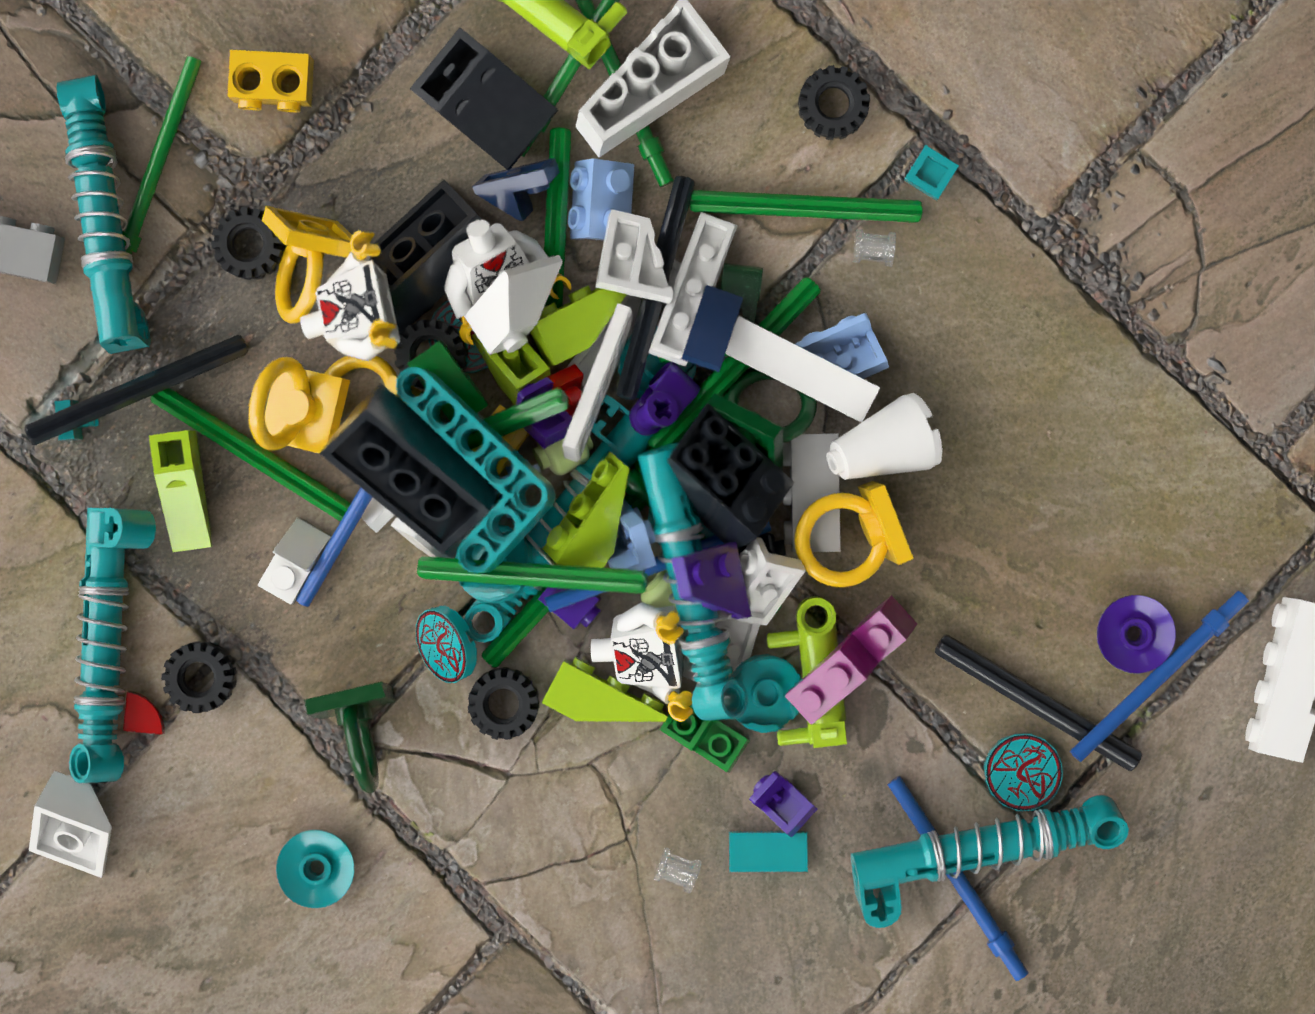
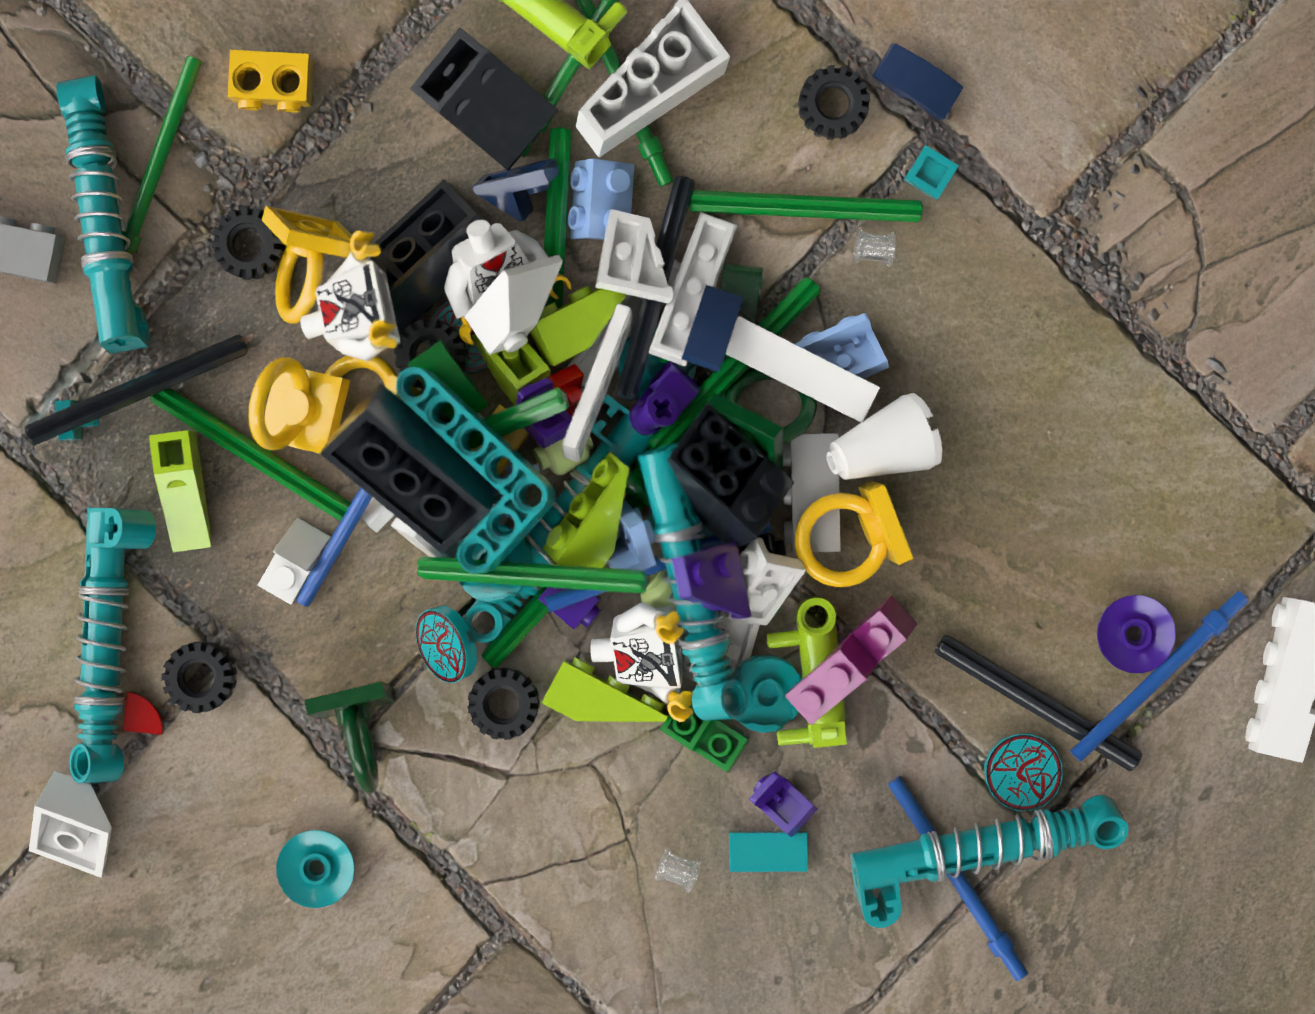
none -> dark blue slope [872,43,964,120]

